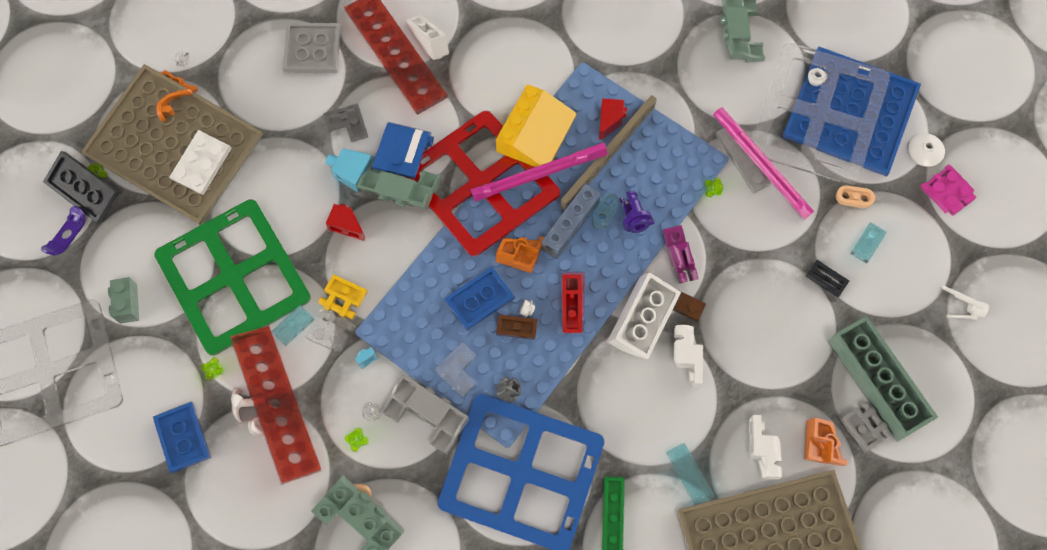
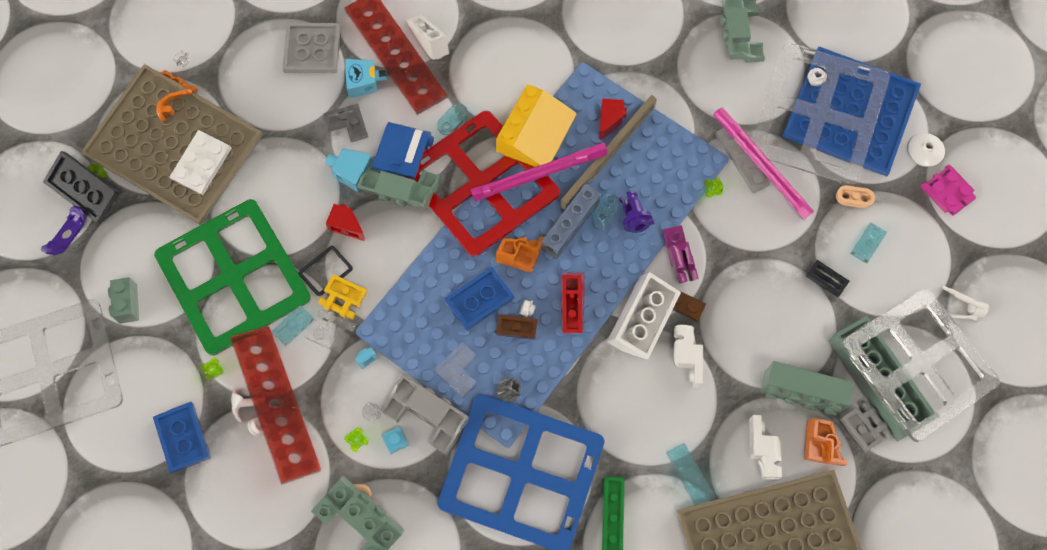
none -> black piece [298,246,353,296]
none -> medium azure torso [345,59,387,98]
none -> medium azure plate [382,426,409,454]
none -> clear light blue plate [437,103,468,135]
none -> sand green brick [760,361,853,416]
none -> clear window [841,289,1000,442]

